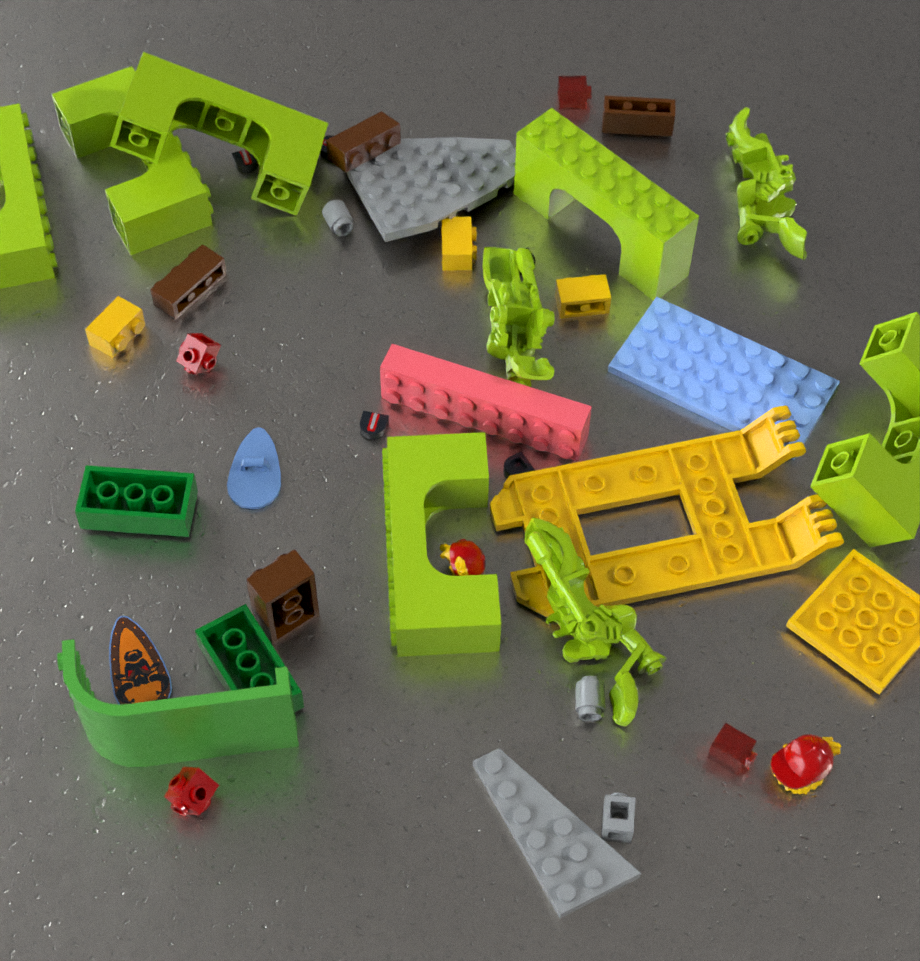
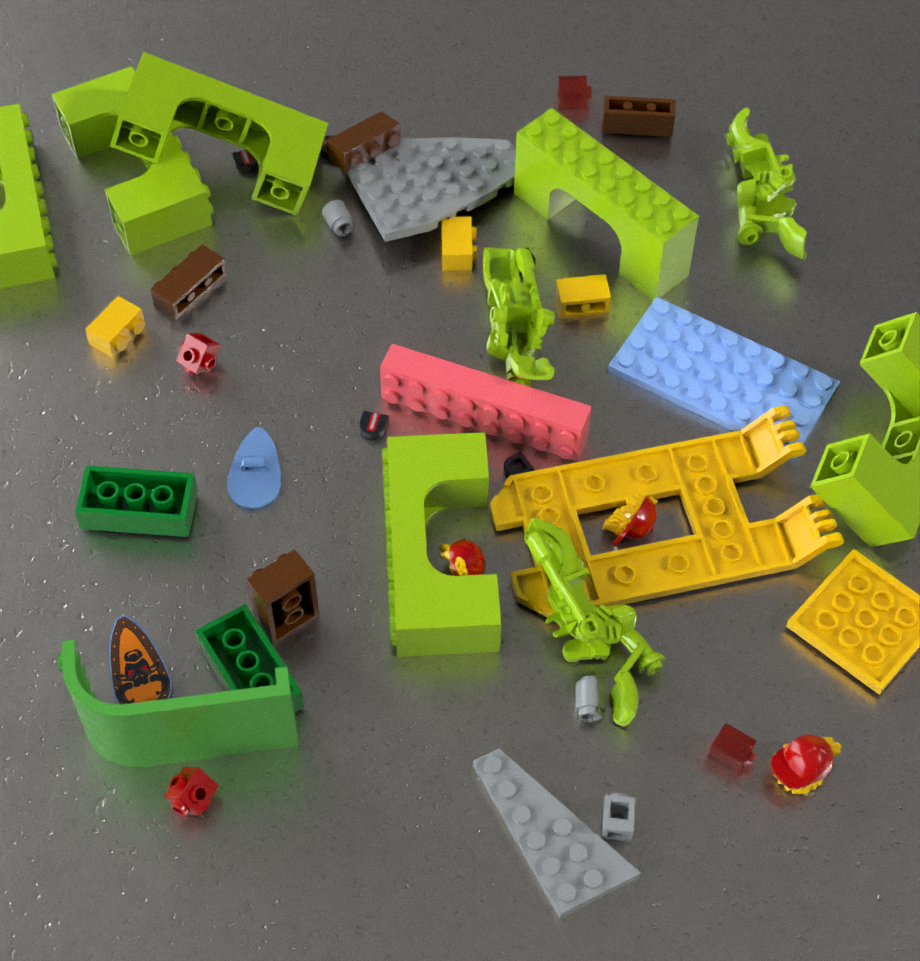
none -> hair [601,492,658,547]

